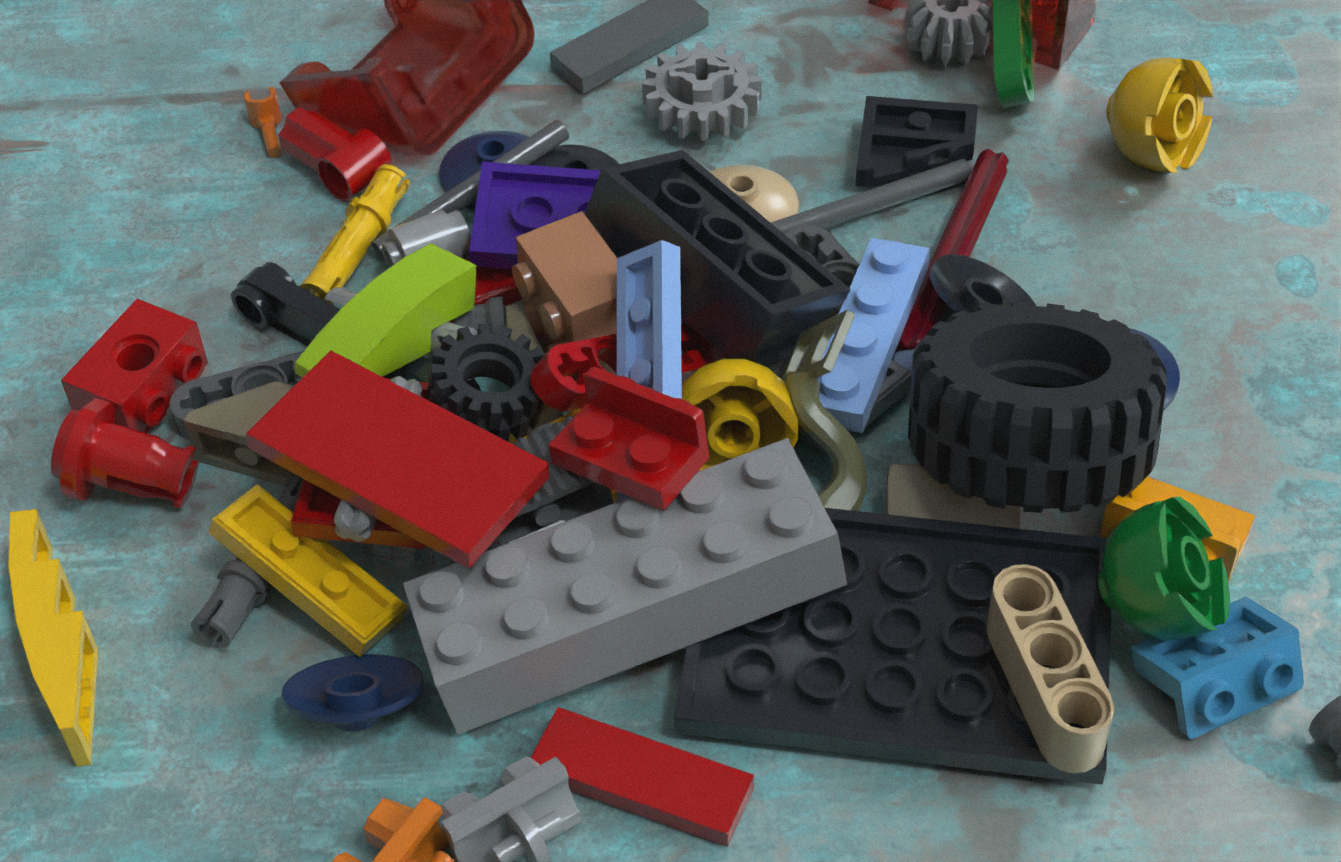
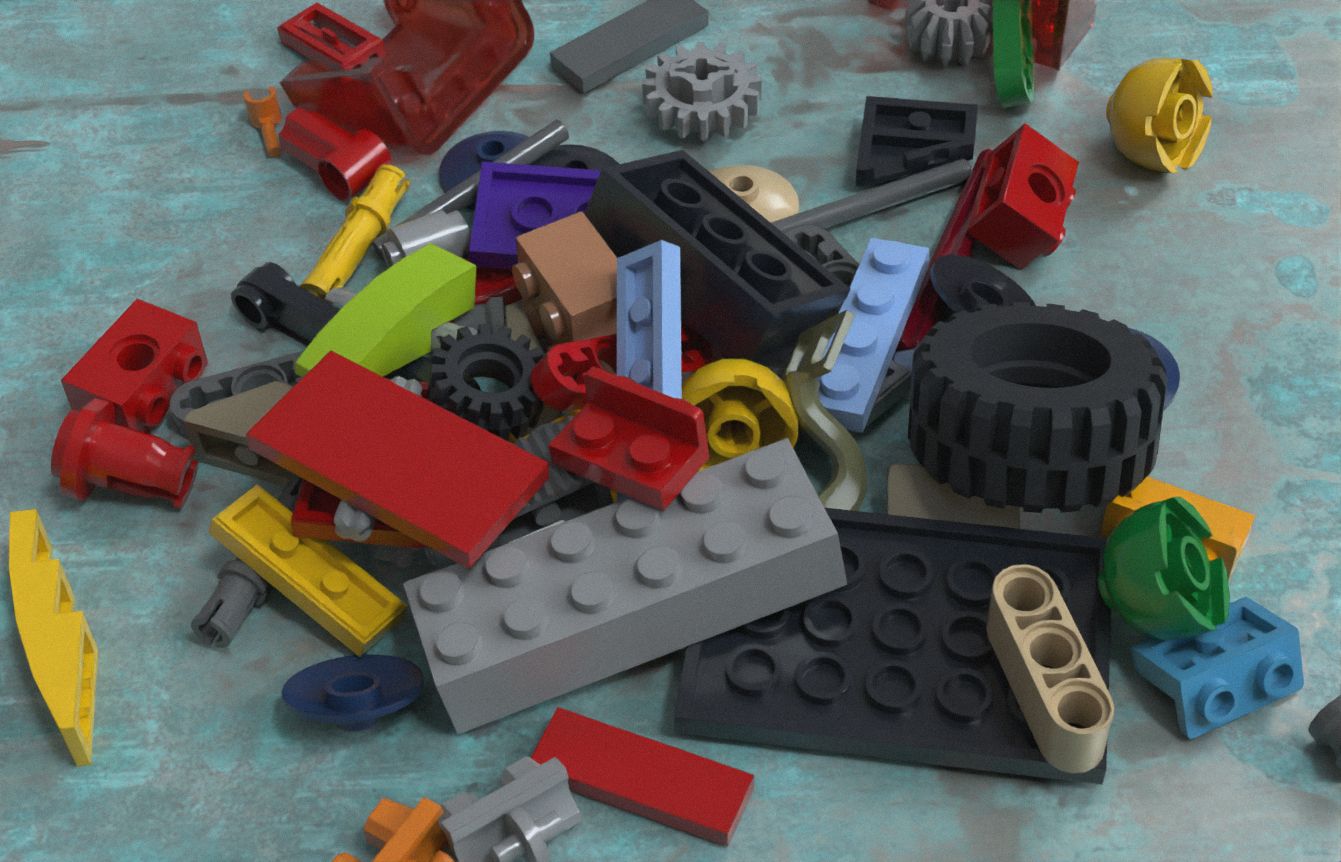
none -> red tile [277,2,387,82]
none -> red brick [966,123,1079,270]

